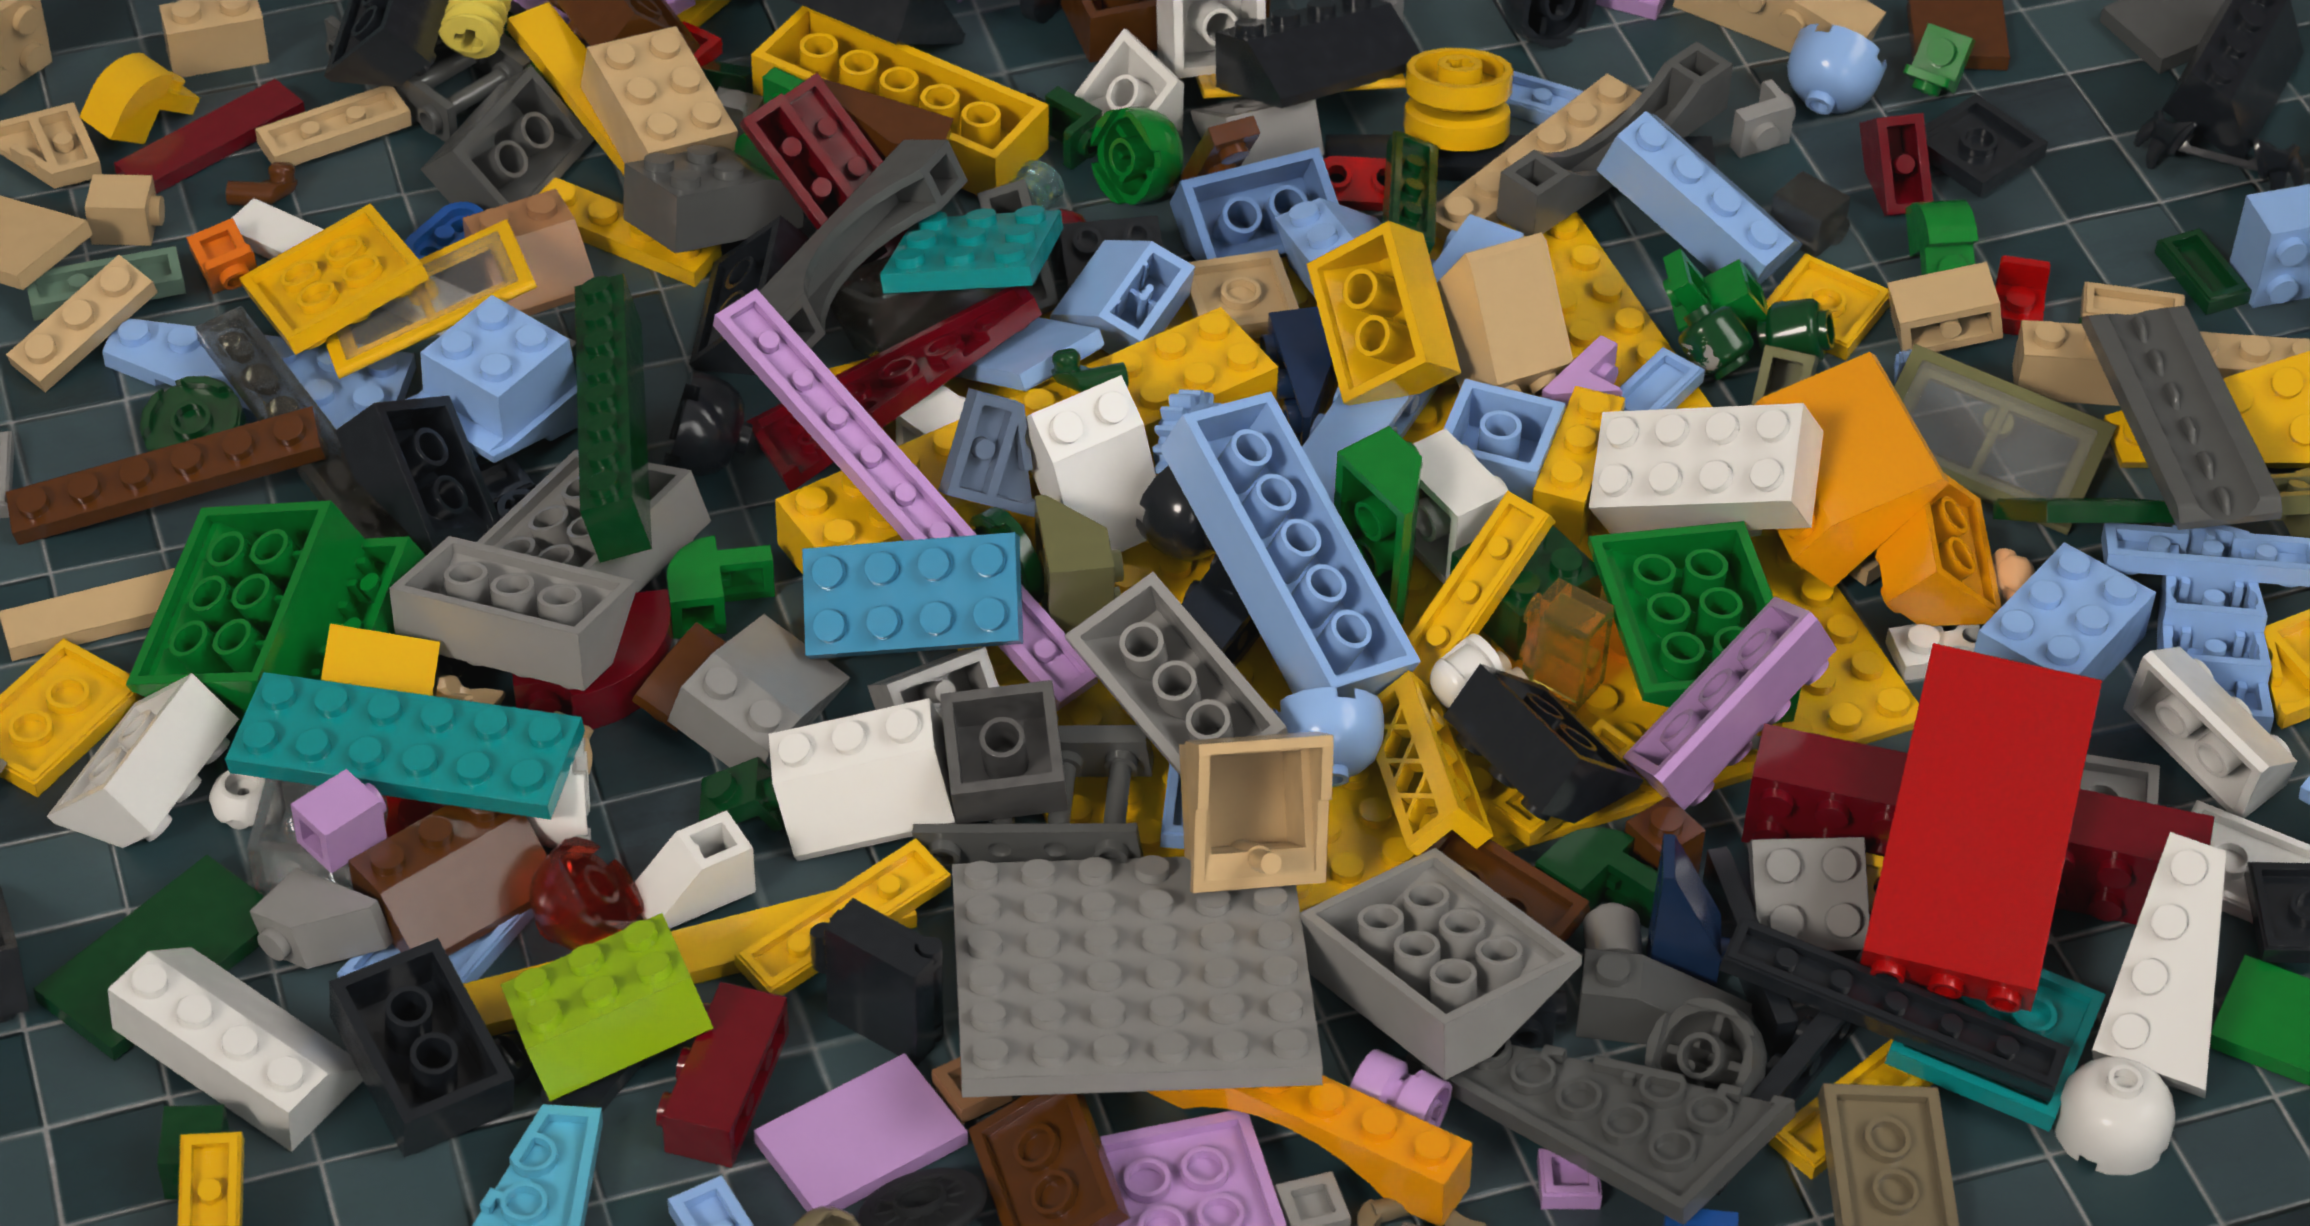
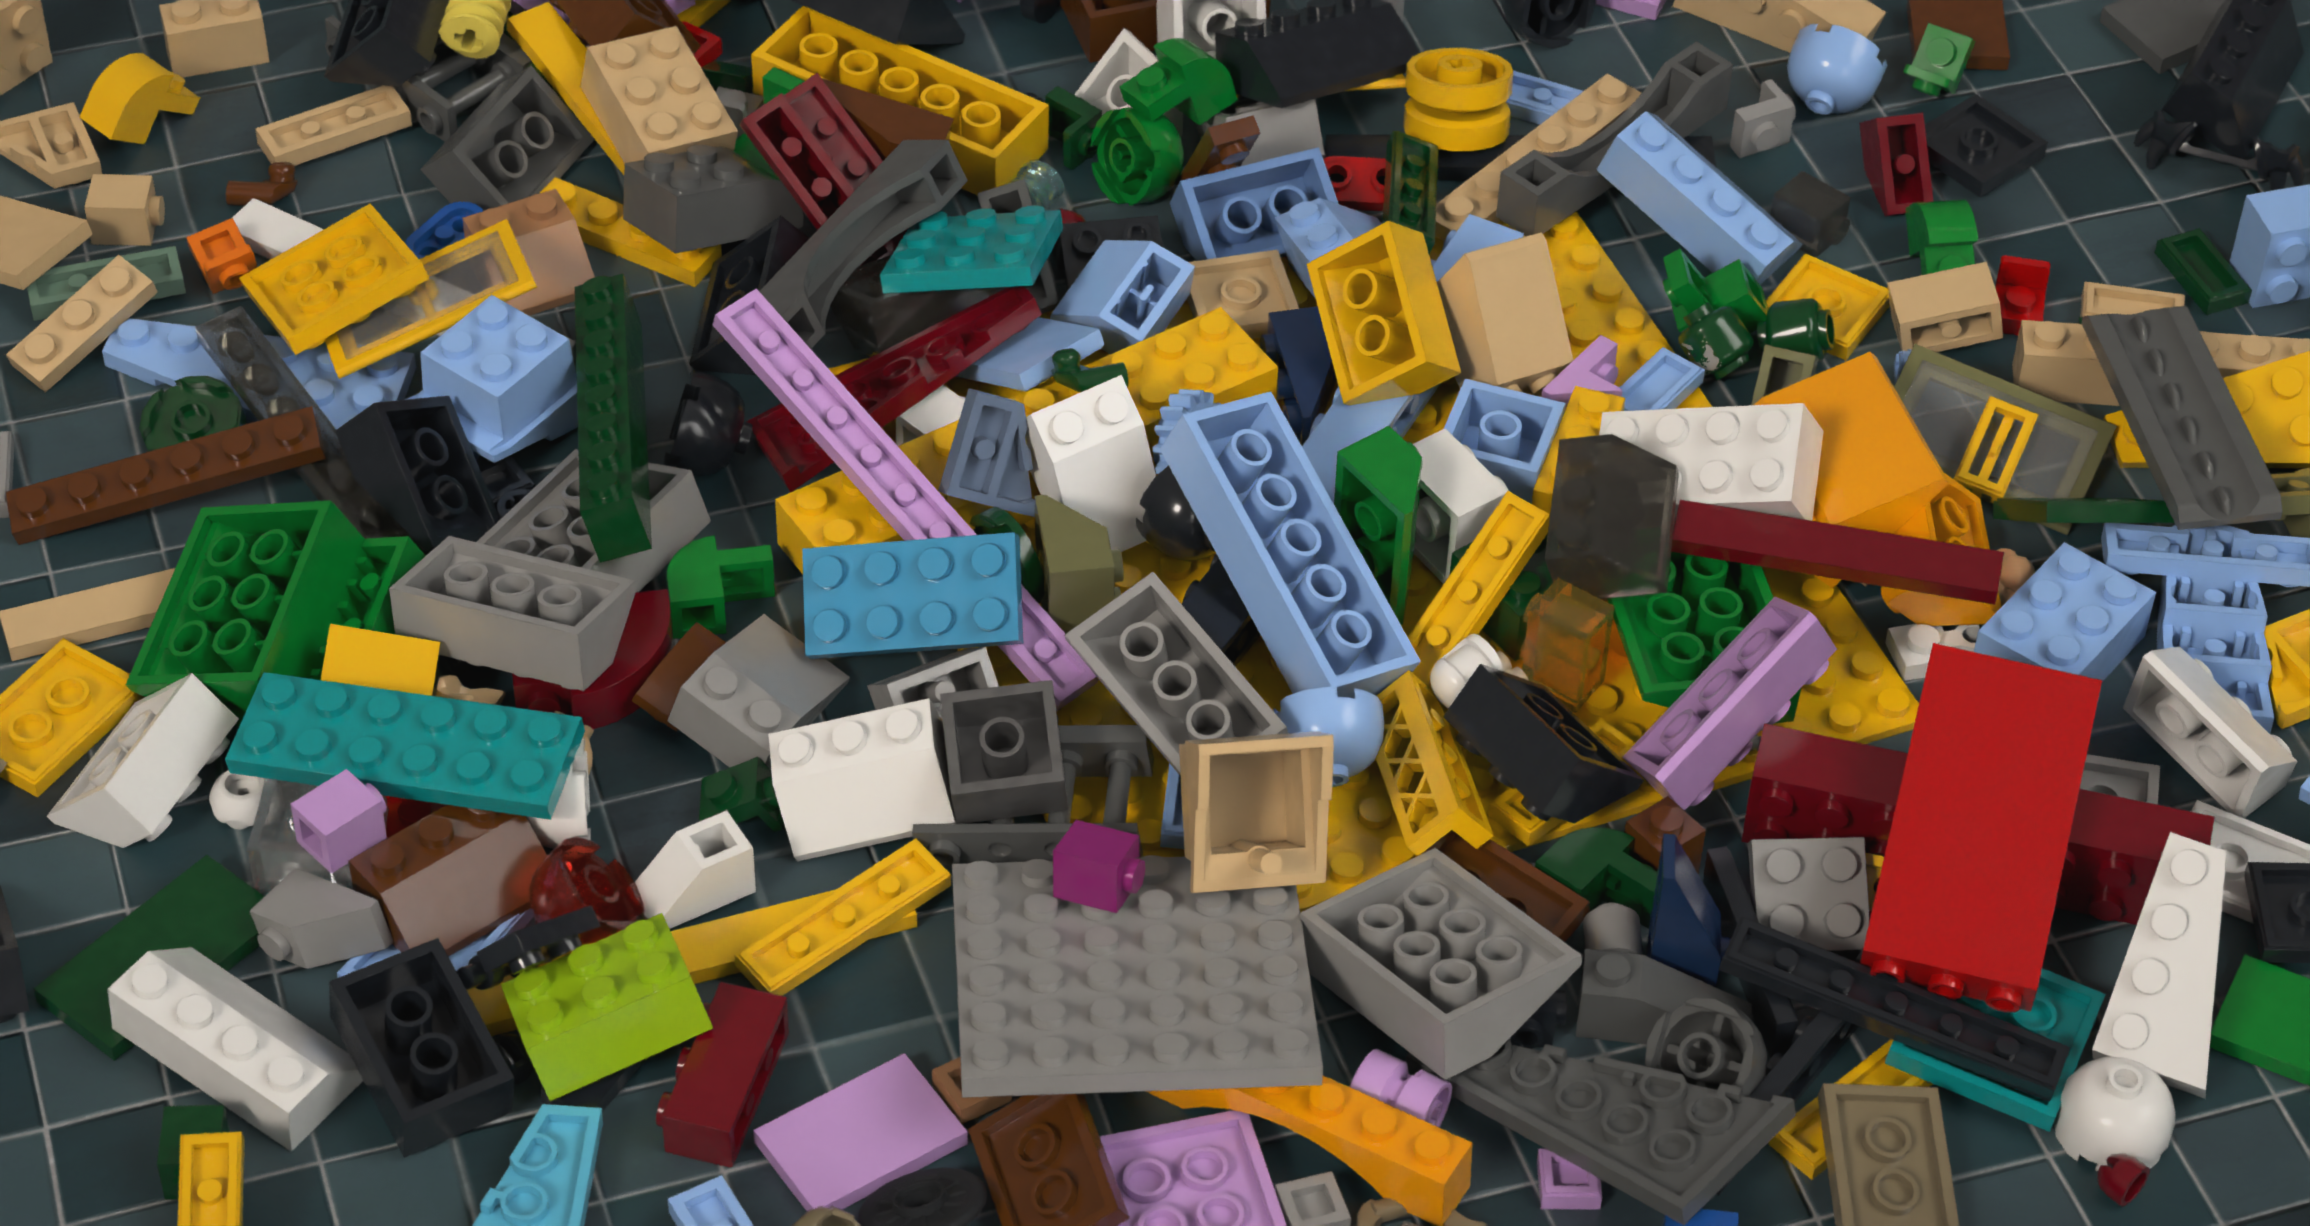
dark red tile [114,79,305,194] -> none
black piece [810,898,944,1066] -> none
none -> black plate [457,905,600,990]
none -> magenta brick [1053,820,1146,913]
none -> green brick [1119,38,1238,125]
none -> clear smoke slope [1545,434,1679,603]
none -> dark red tile [1670,500,2004,605]
none -> yellow tile [1954,396,2039,503]
none -> dark red hinge [2097,1153,2150,1207]

